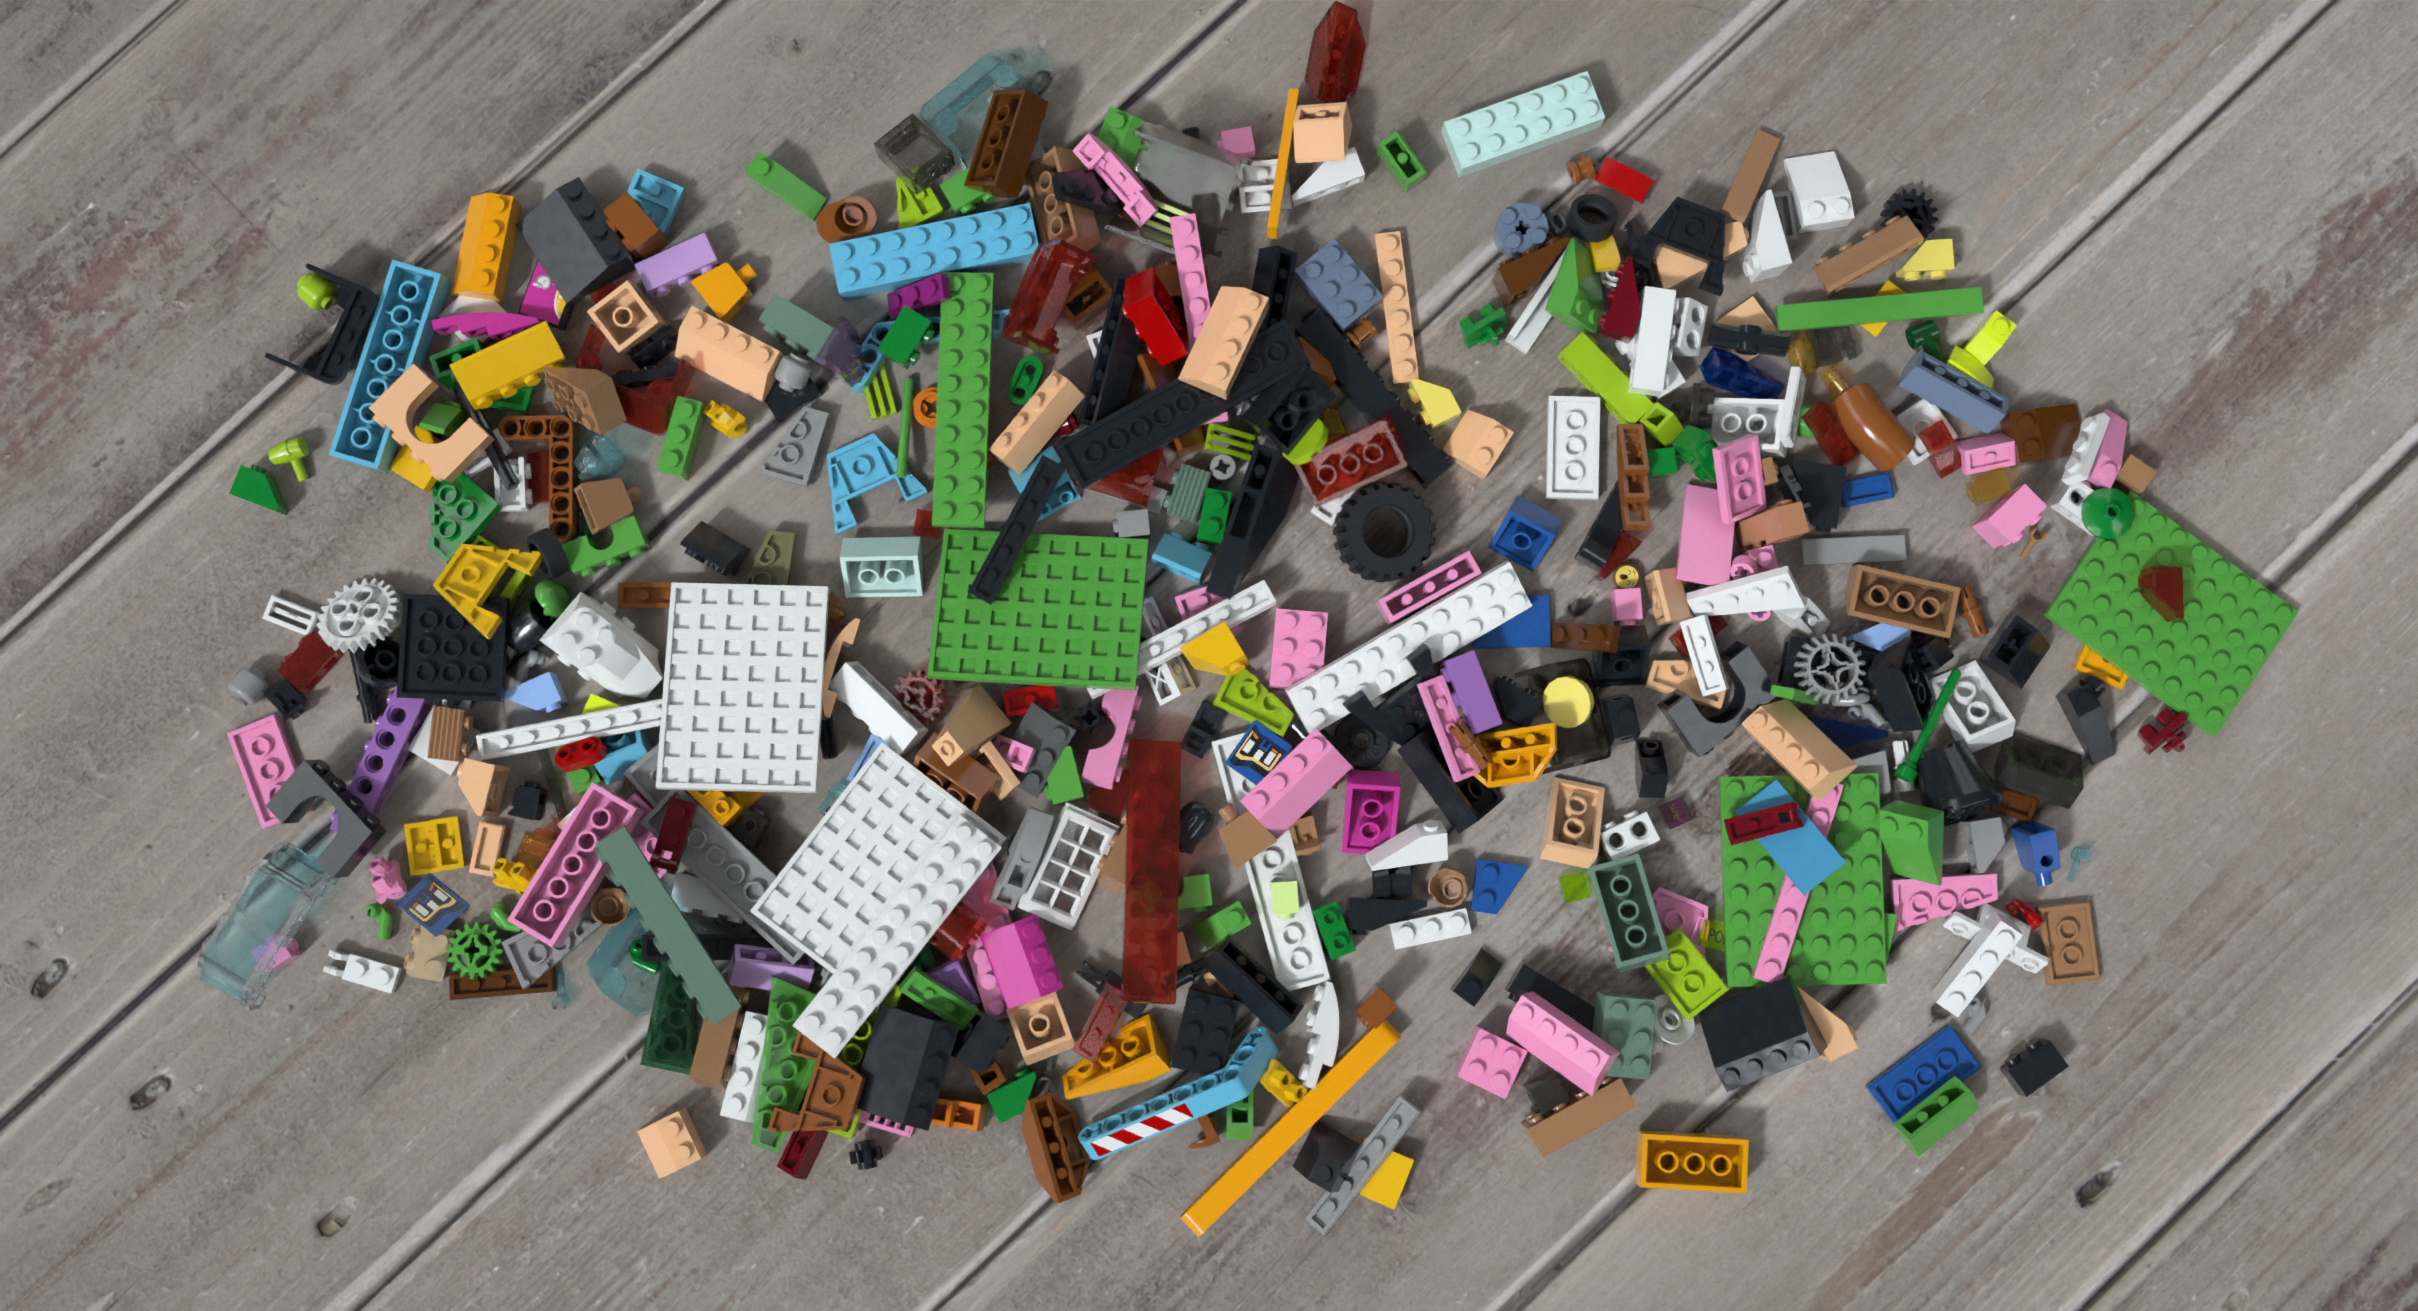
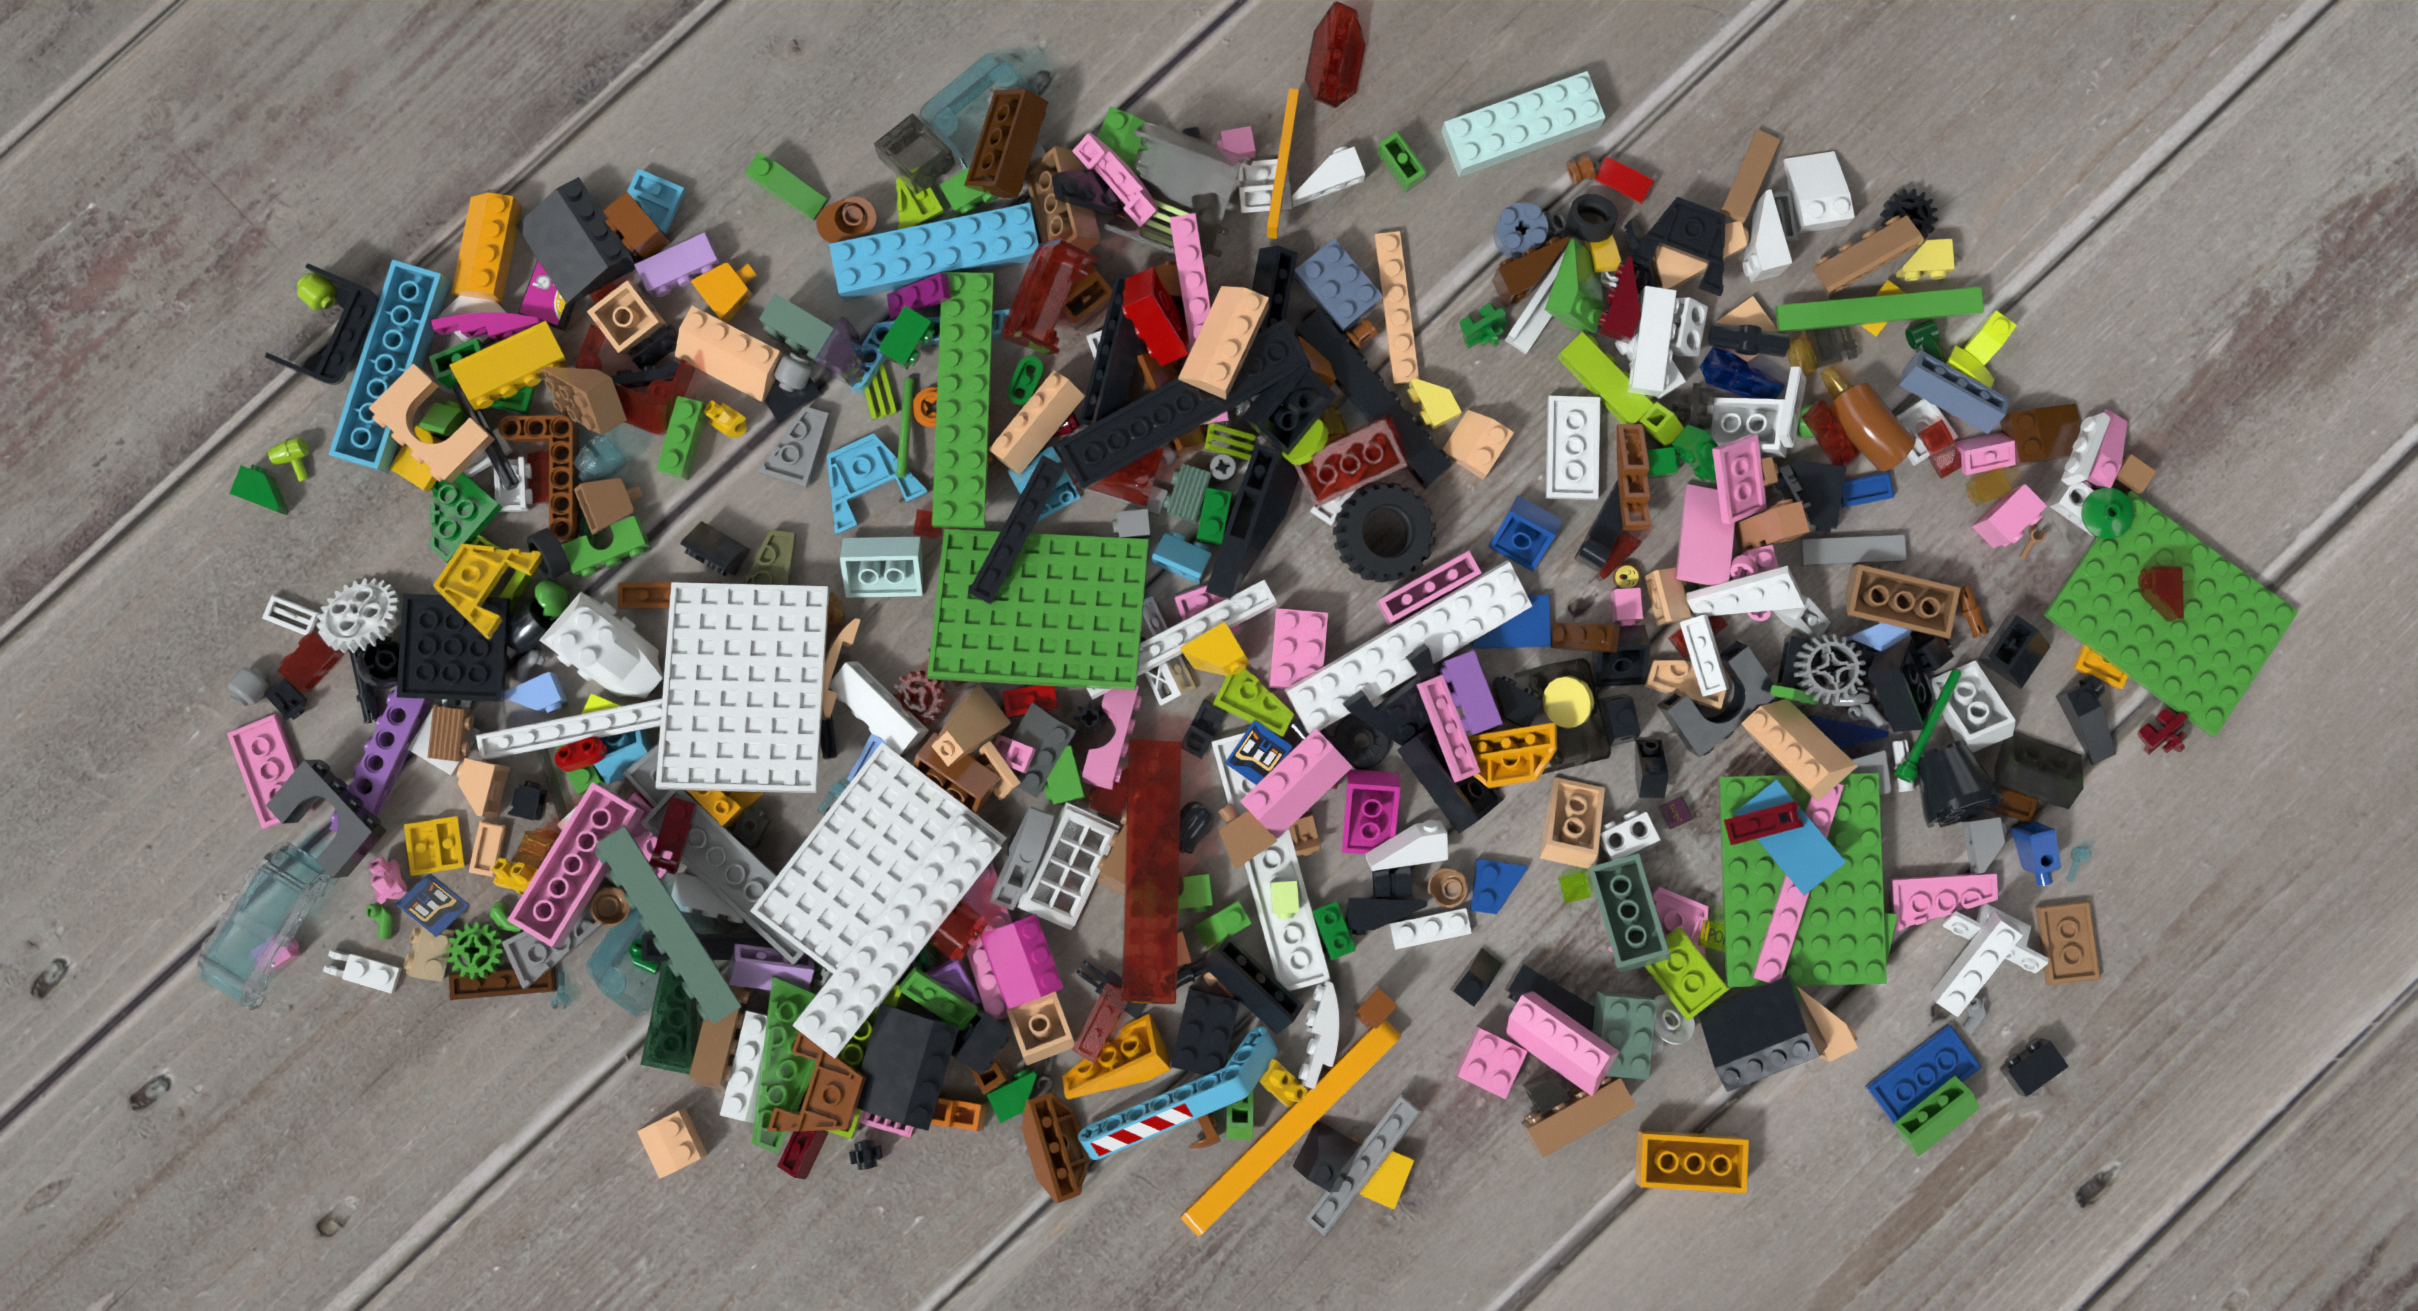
light nougat slope [1293,102,1353,163] -> none
dark orange pin [1448,719,1493,769] -> none
bright green slope [1879,800,1944,886] -> none
red arm [2005,899,2044,930] -> none

